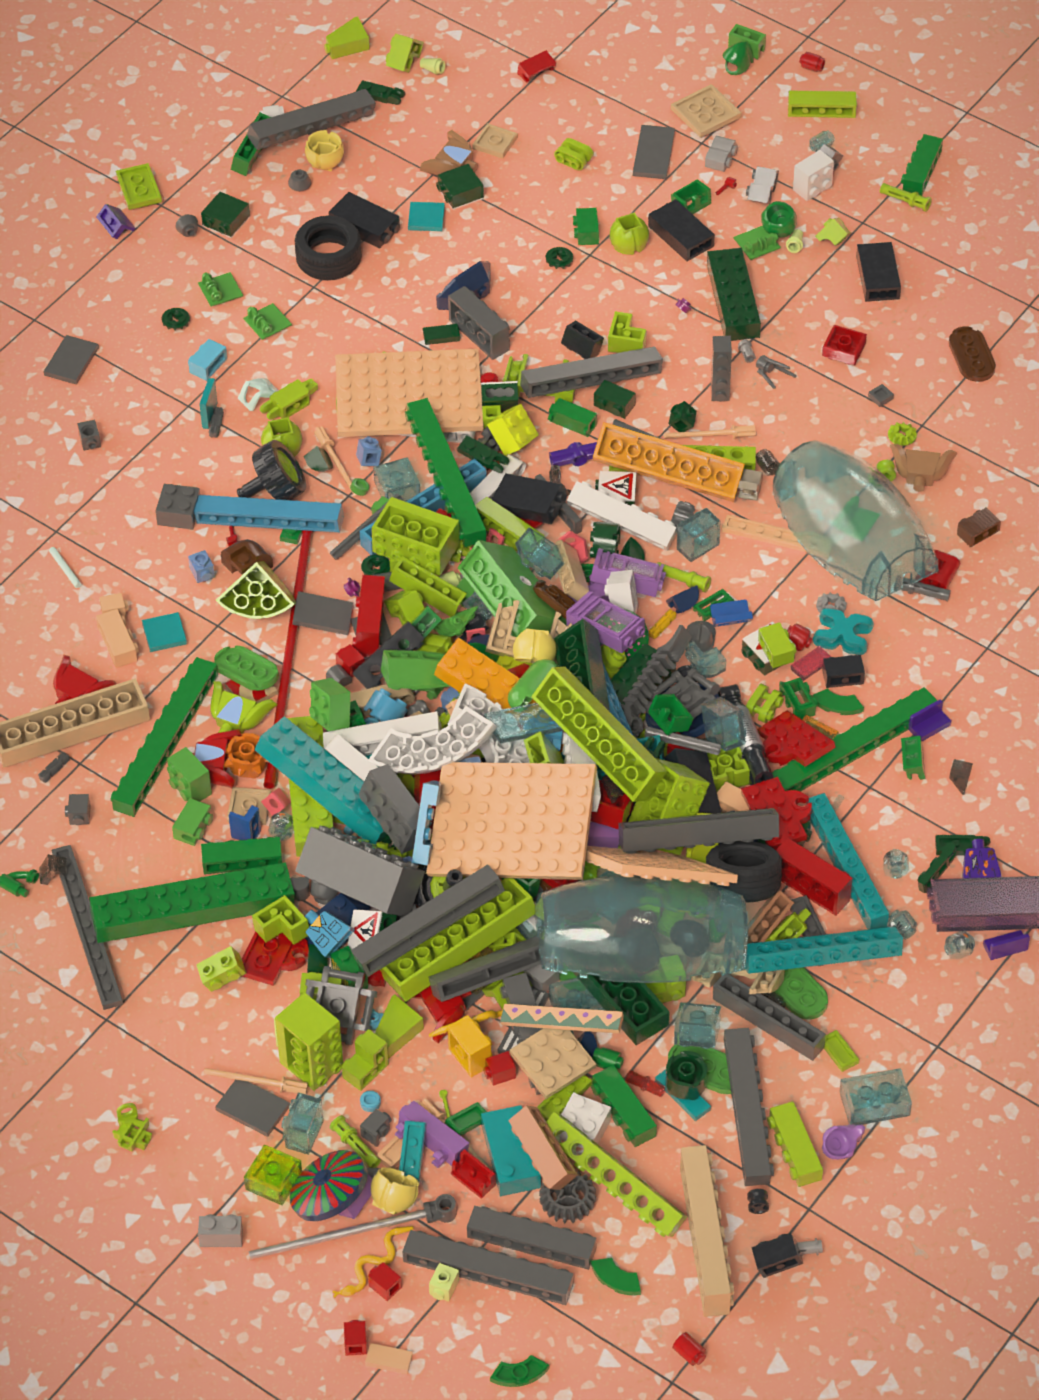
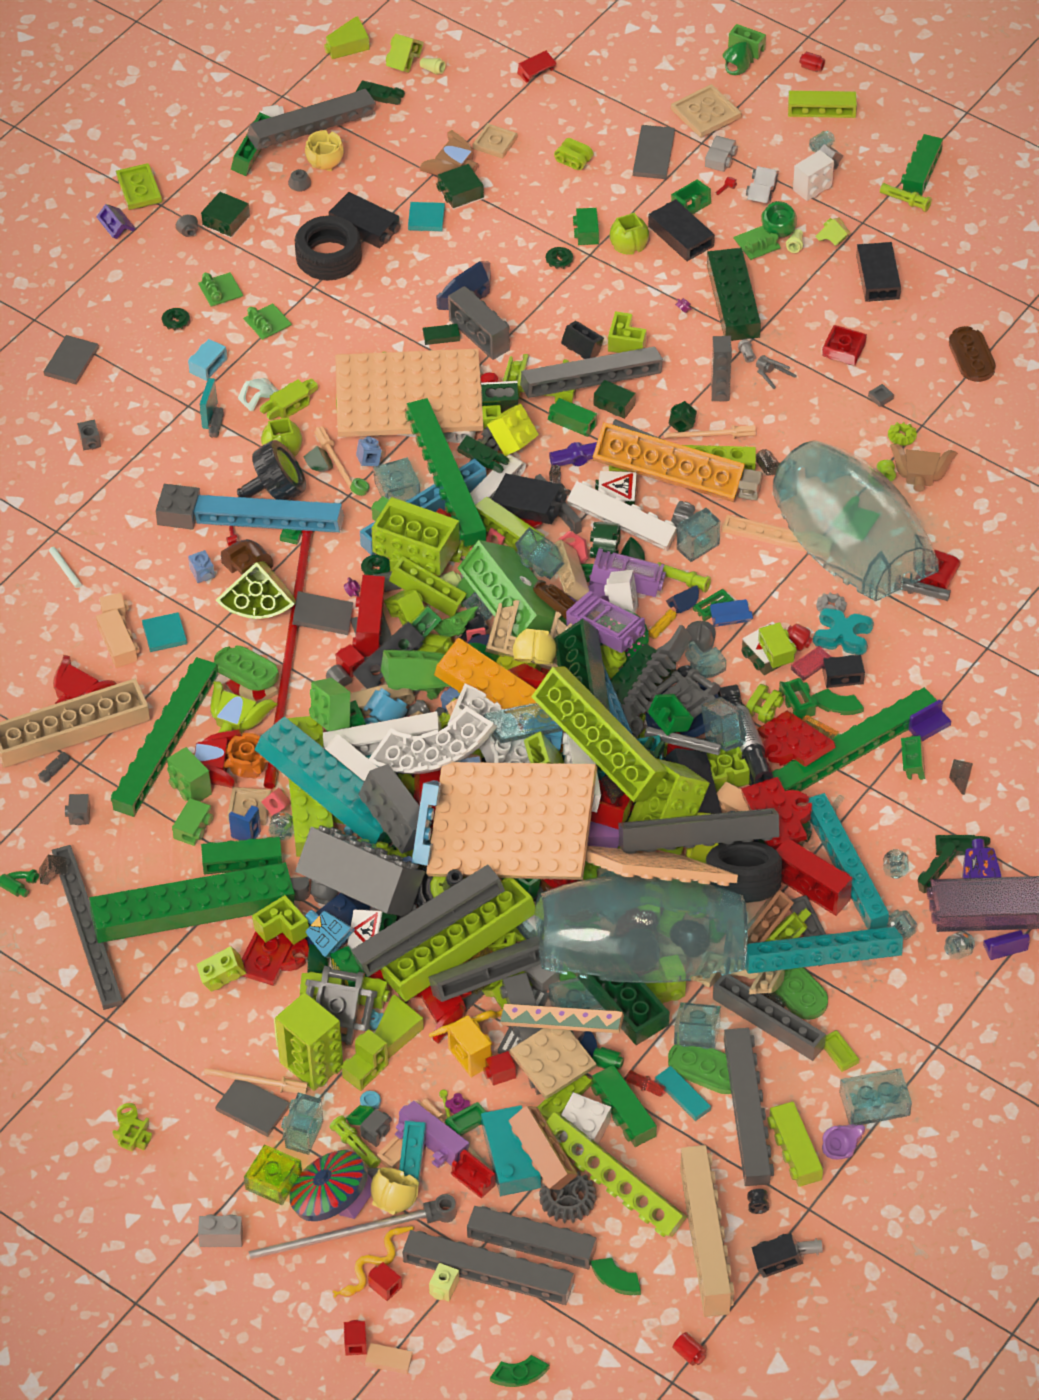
dark grey axle [330,494,403,560] -> none
bright green brick [508,659,559,715] -> none
dark green brick [665,1051,708,1100] -> none
reddish brown brick [957,507,1001,547] -> none
none -> green plate [346,1105,374,1126]
none -> lime brick [359,977,390,1009]
none -> magenta plate [445,1093,470,1114]

